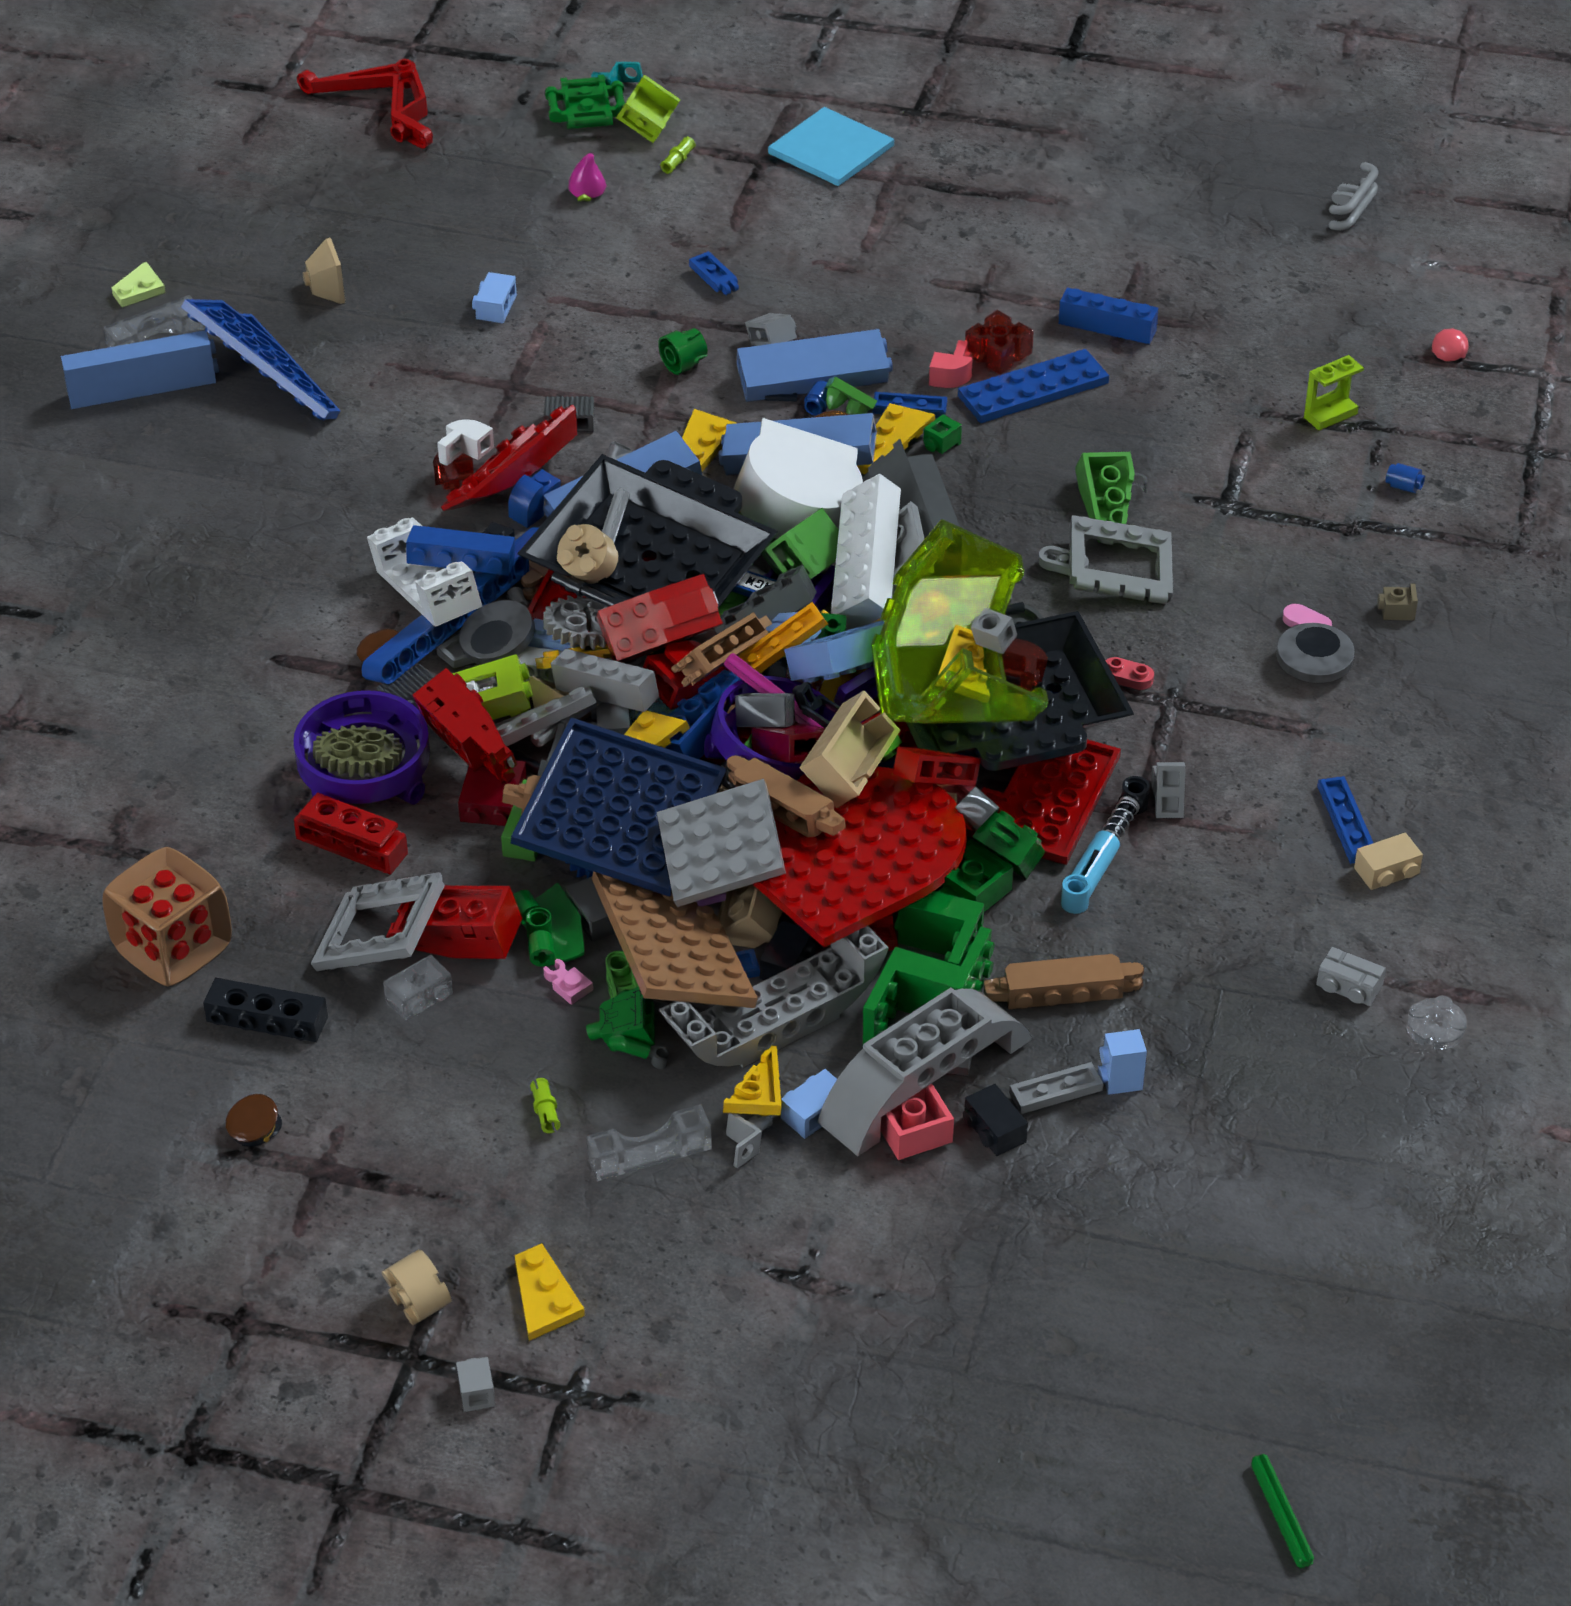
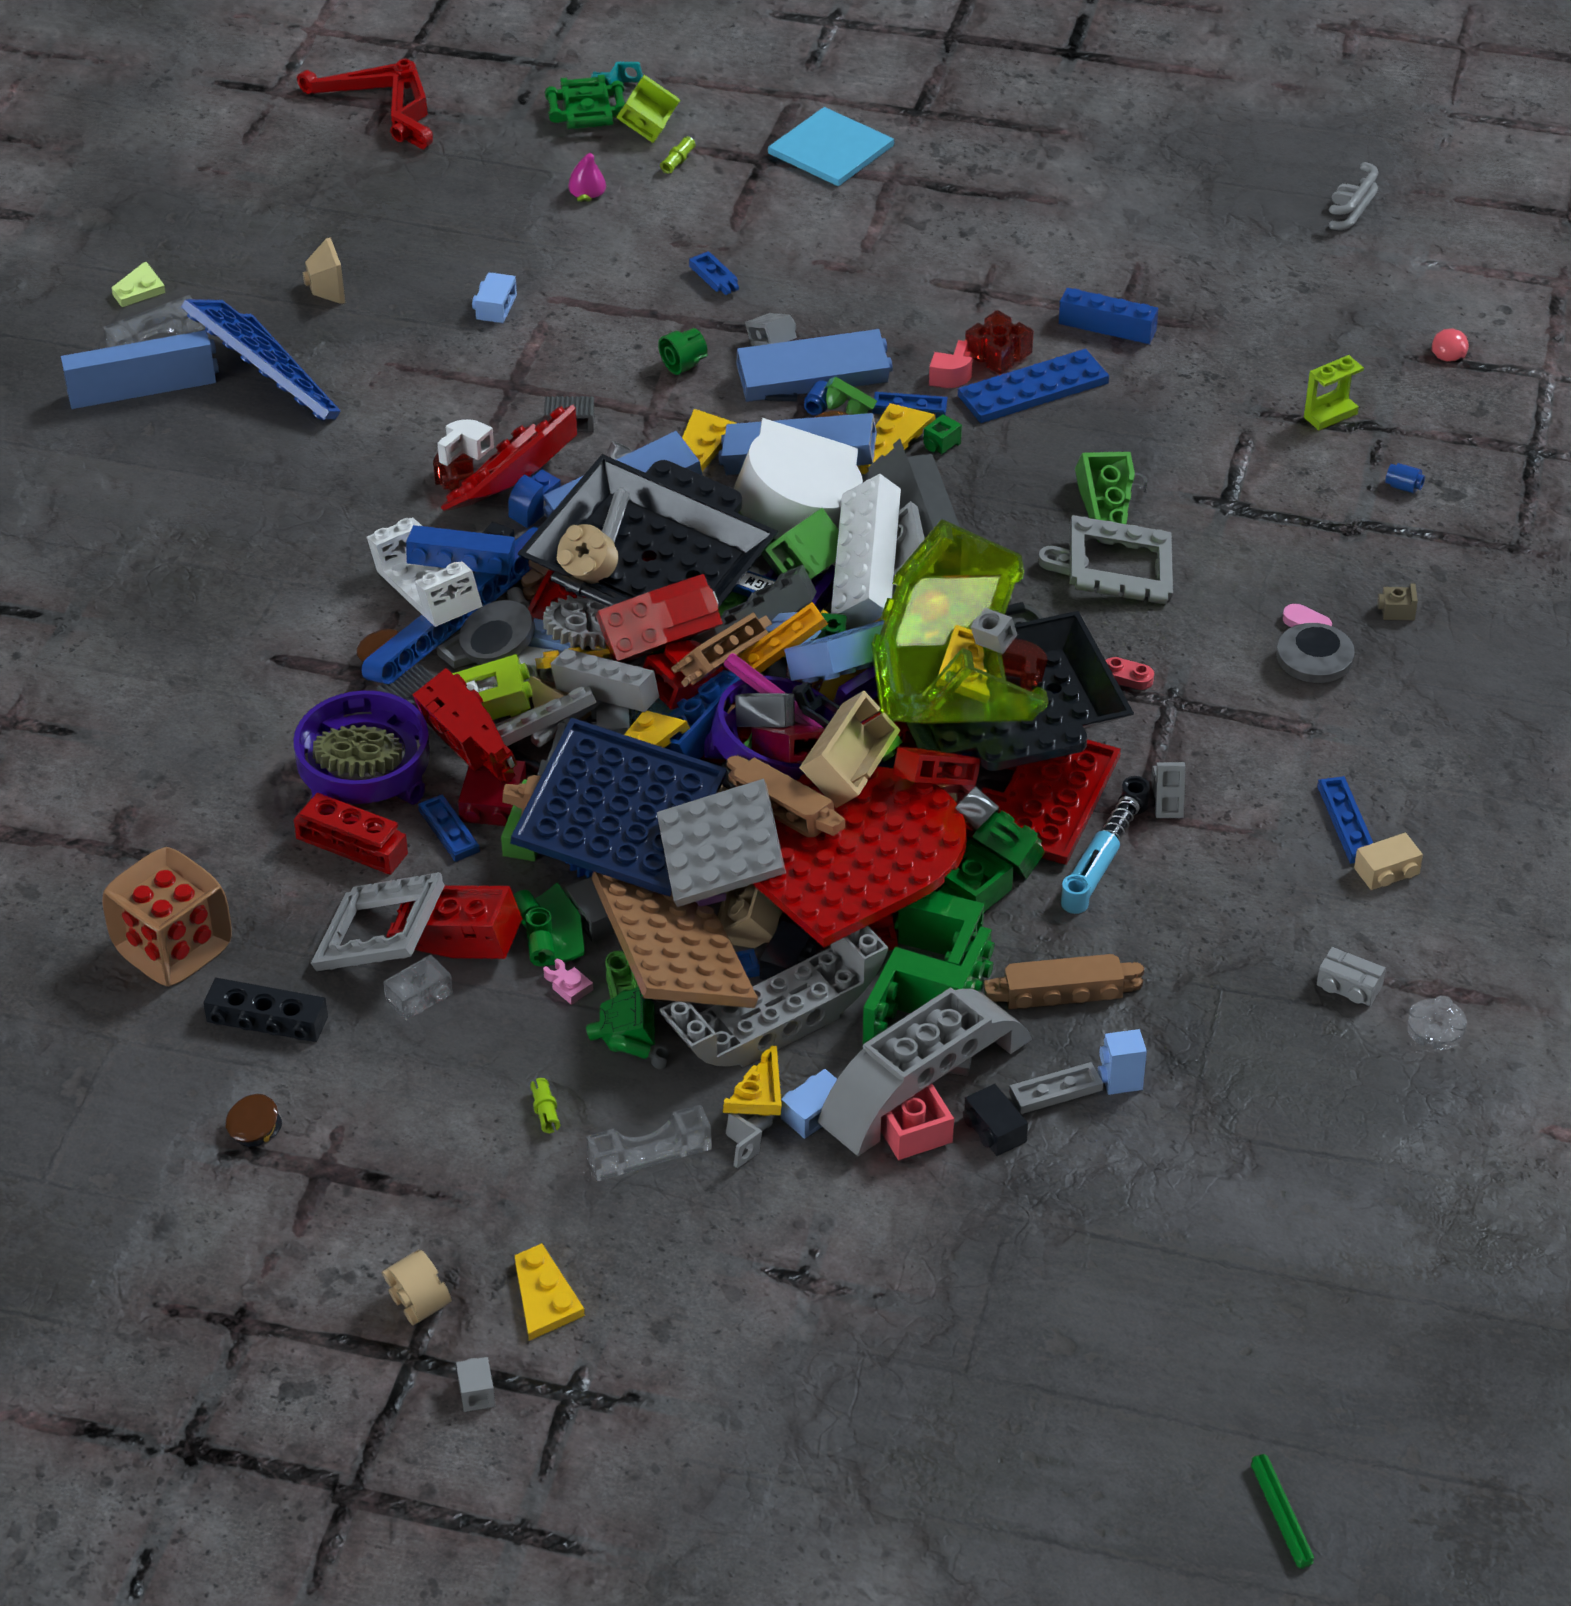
none -> blue tile [418,794,480,862]

